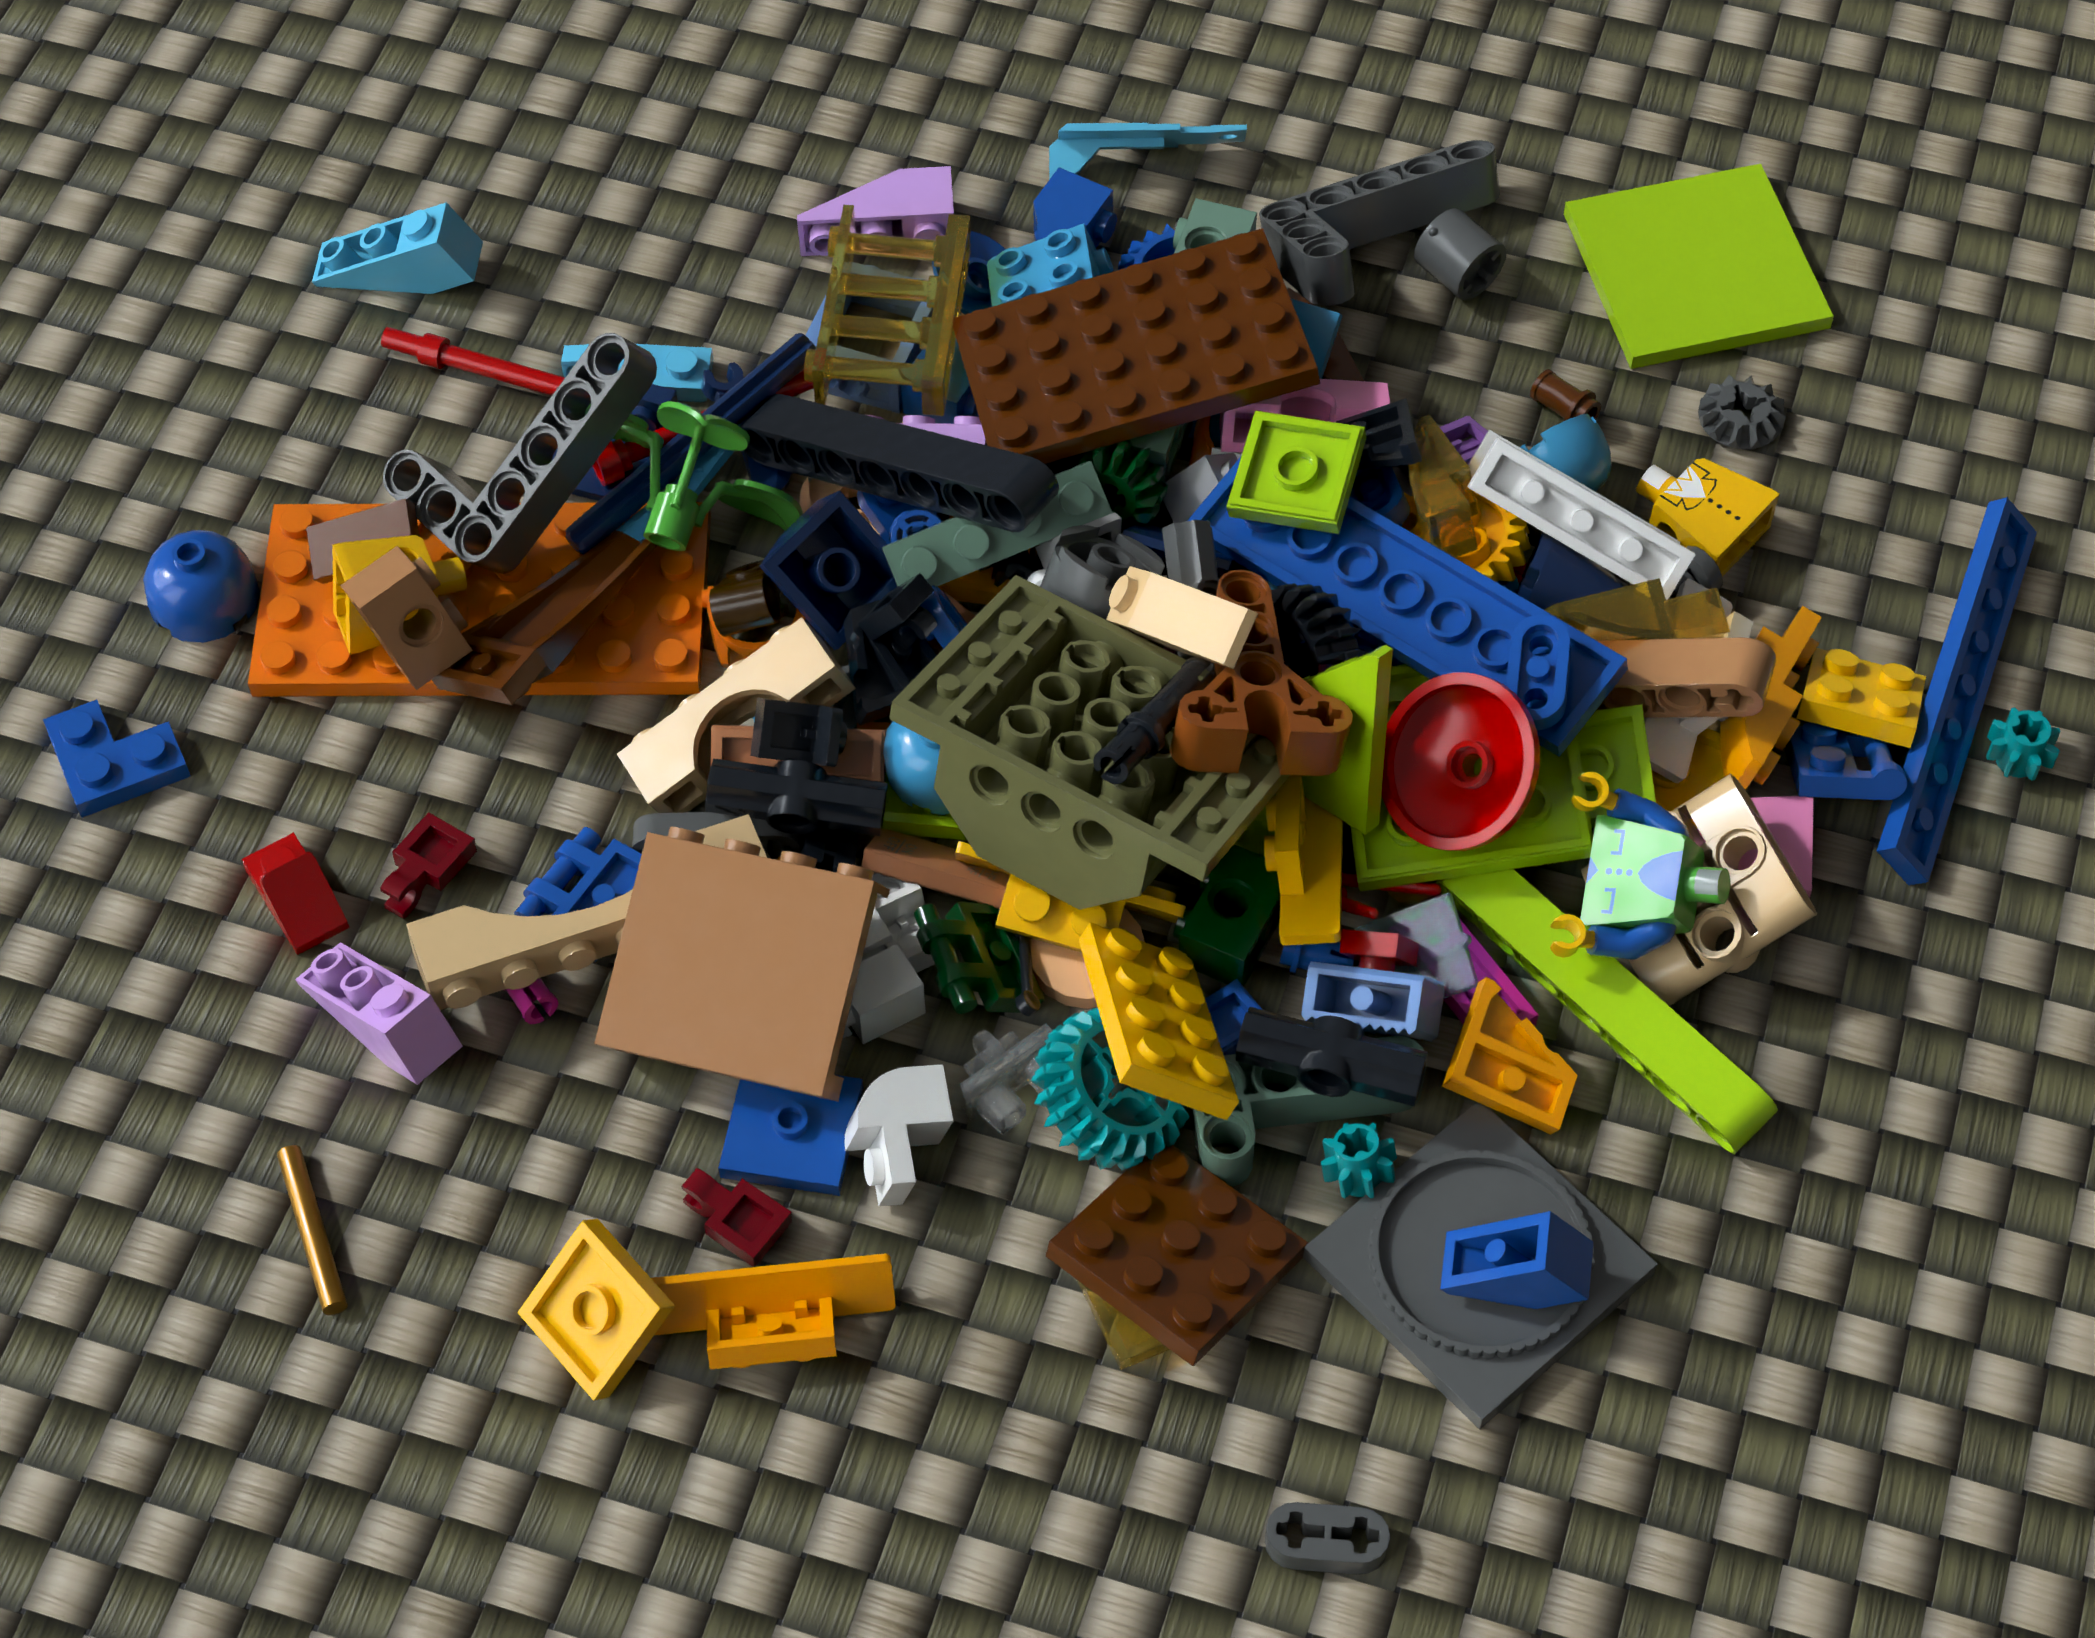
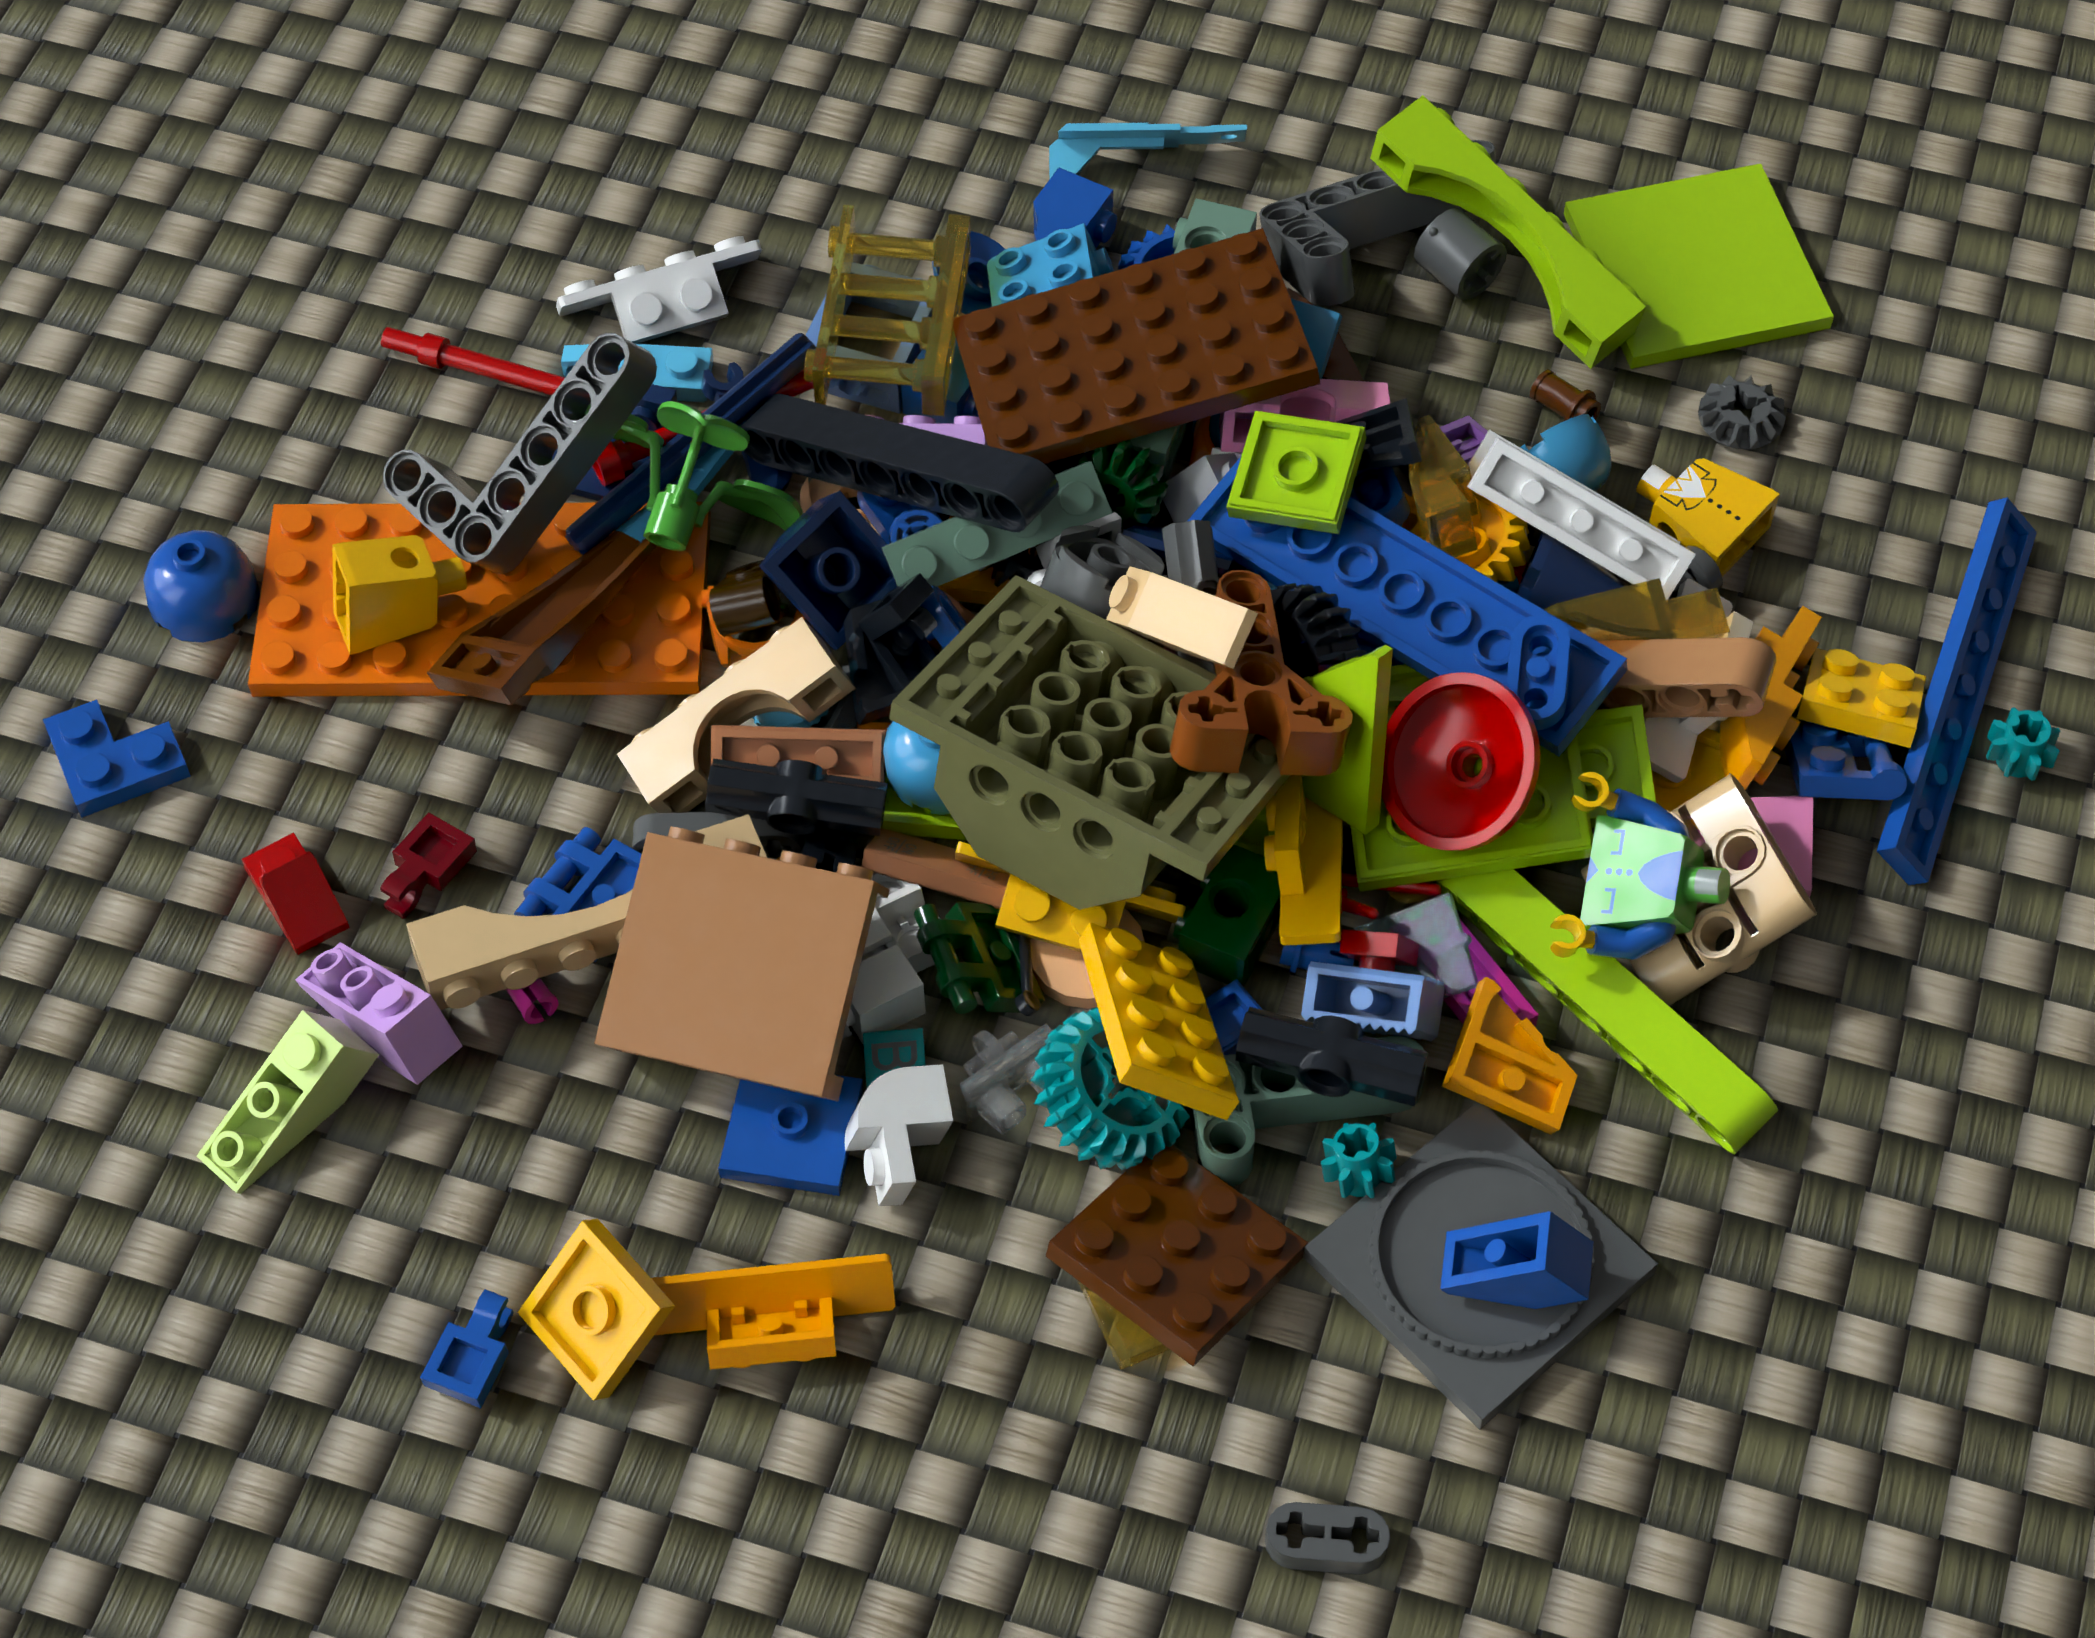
pearl gold bar [277,1145,348,1315] -> none
tile [306,498,420,584] -> none
medium azure slope [312,202,483,294] -> none
medium nougat brick [340,546,473,690] -> none
dark red plate [681,1168,792,1267] -> none
black bracket [750,698,847,767] -> none
lavender slope [797,166,955,256] -> none
black pin [1093,657,1217,784] -> none
none -> yellowish green slope [197,1010,379,1194]
none -> blue plate [420,1289,514,1408]
none -> white bracket [556,236,762,344]
none -> teal tile [863,1028,926,1088]
none -> lime arch [1370,95,1647,369]

